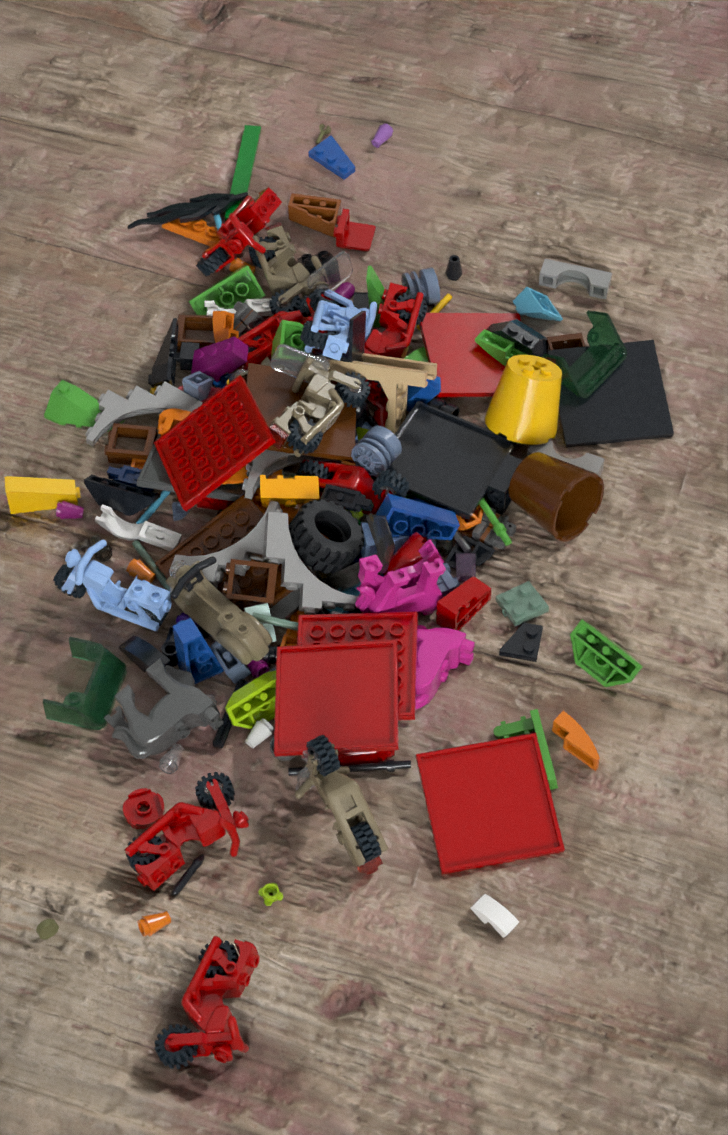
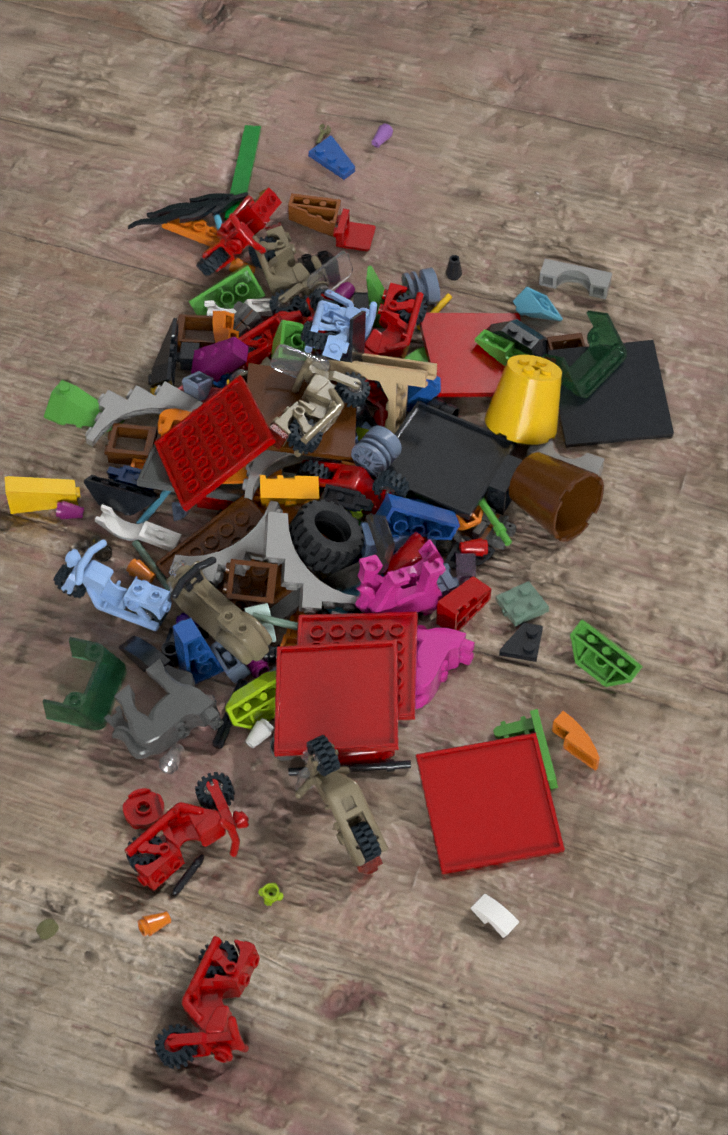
none -> red cone [459,538,488,557]

